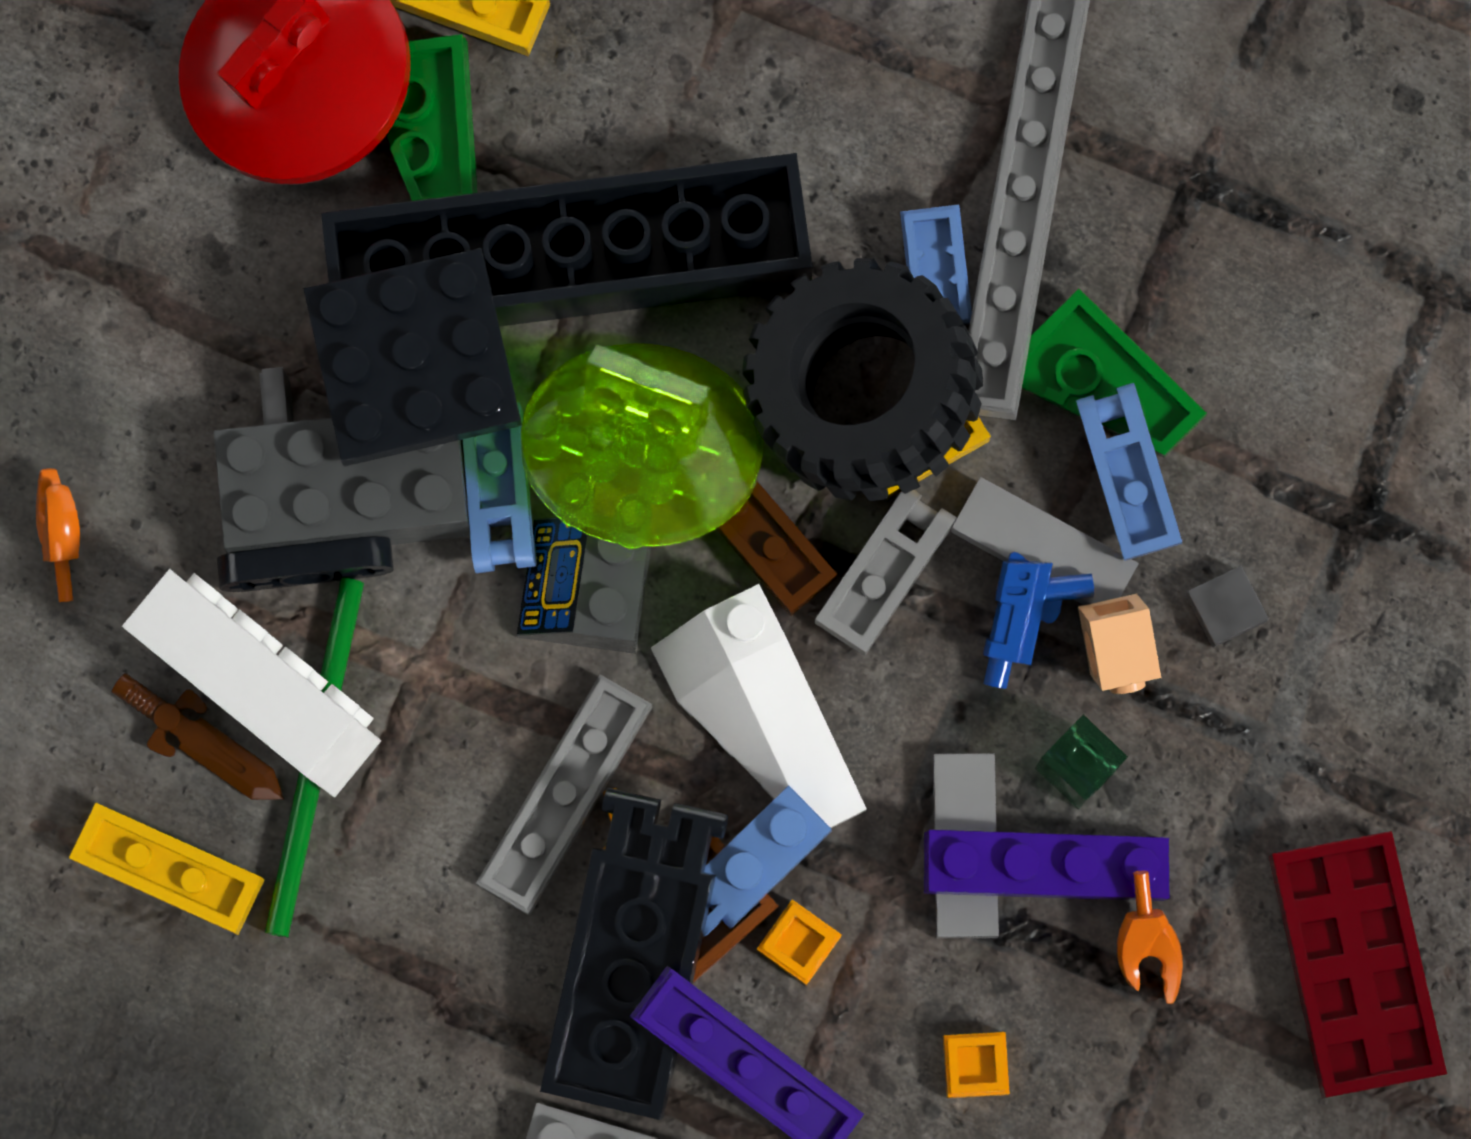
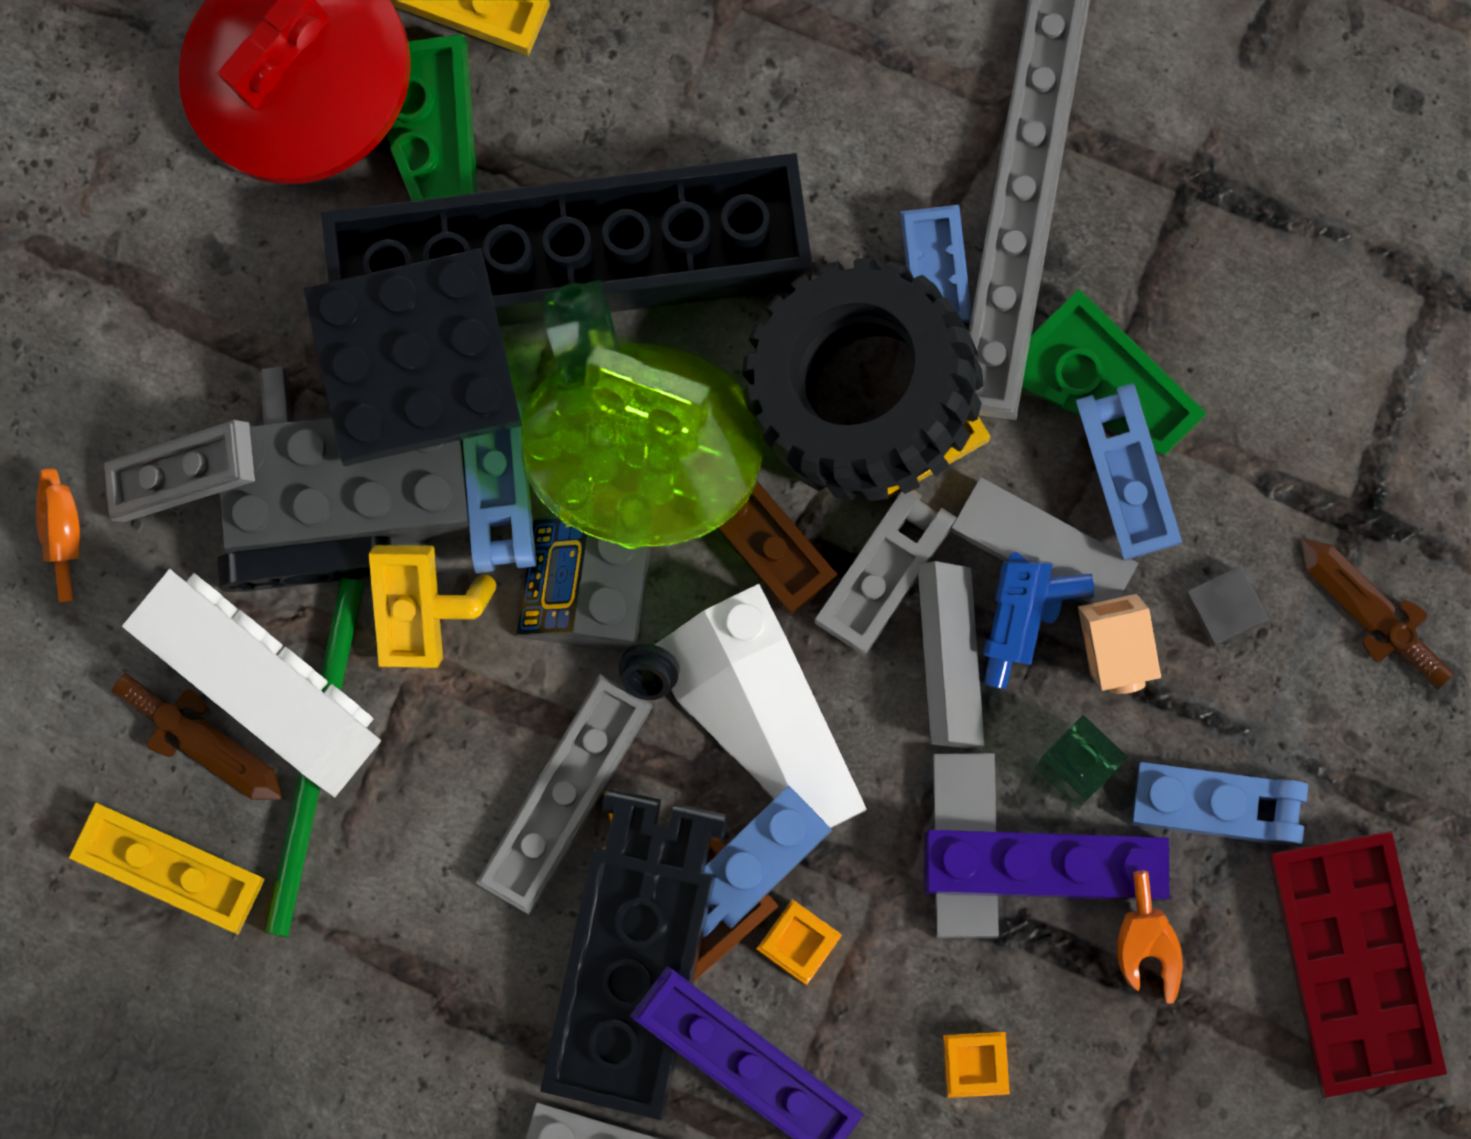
none -> light grey tile [104,420,255,522]
none -> yellow plate [369,545,496,668]
none -> clear green brick [542,280,623,386]
none -> black plate [619,644,680,700]
none -> light grey tile [918,561,985,749]
none -> medium blue plate [1131,762,1309,846]
none -> reddish brown sword [1301,539,1455,690]

